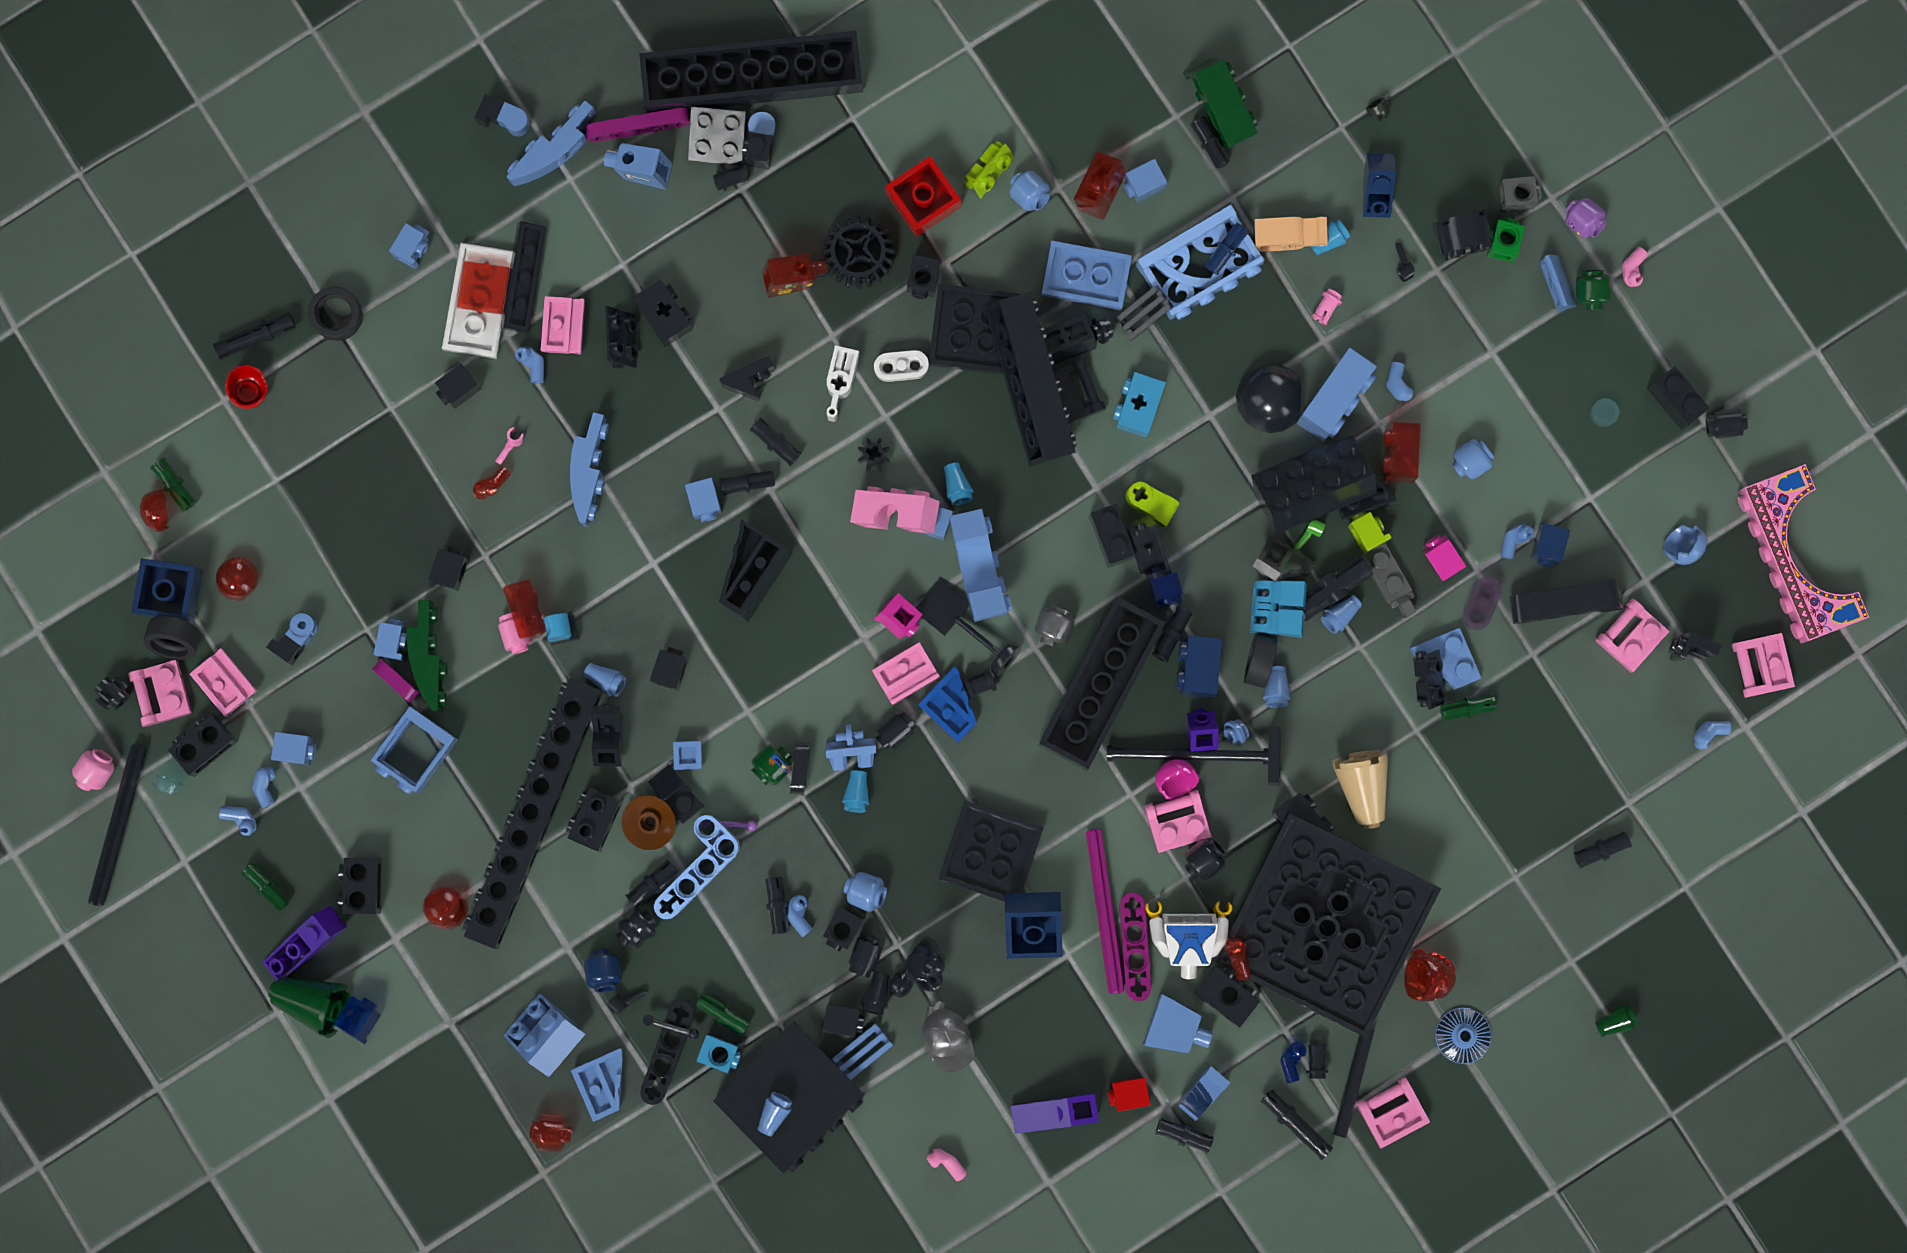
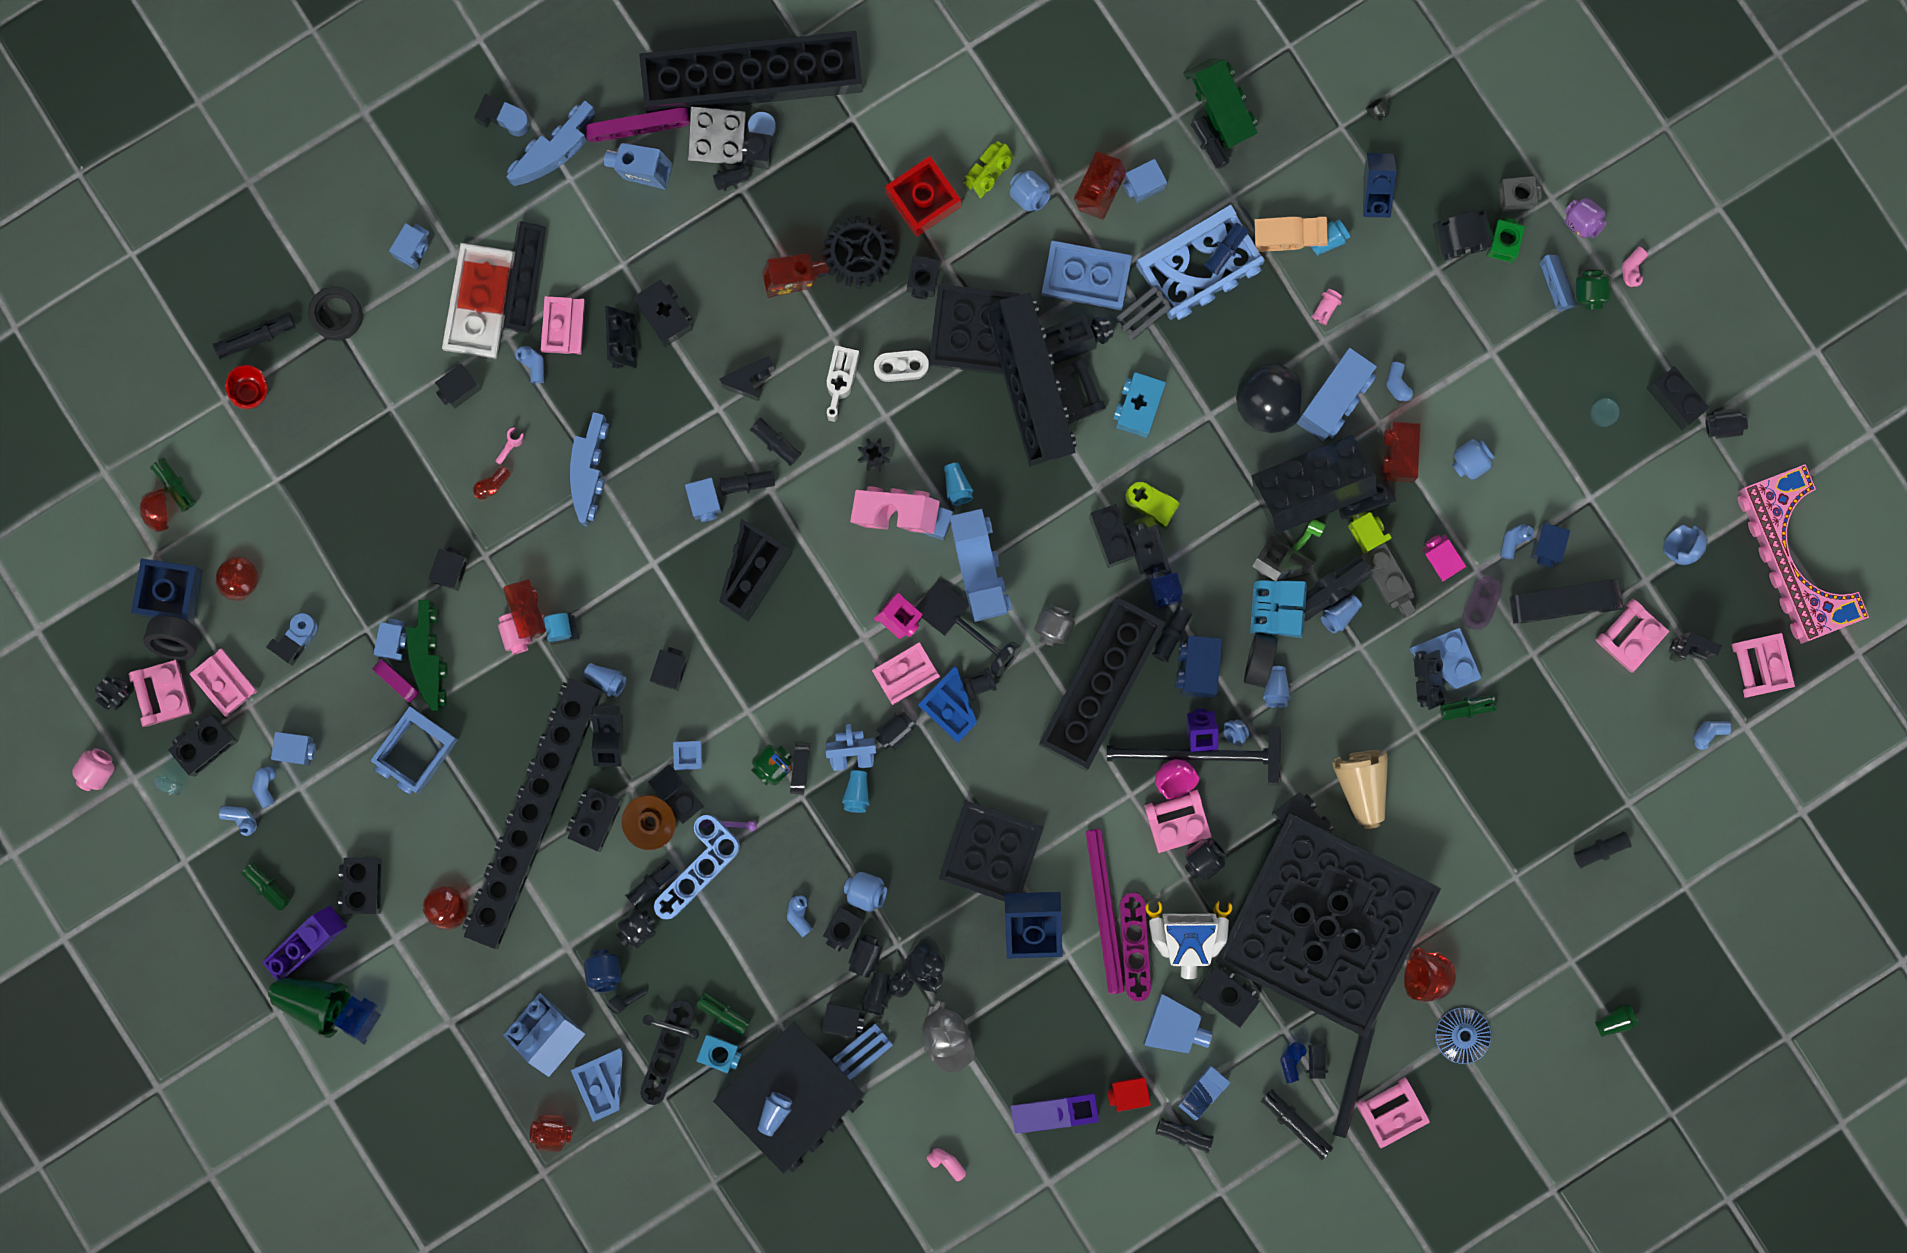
black axle [88,744,147,907] -> none
black pin [765,877,790,935] -> none
clear red arm [1225,938,1250,980] -> none
black hand [1395,243,1415,282] -> none

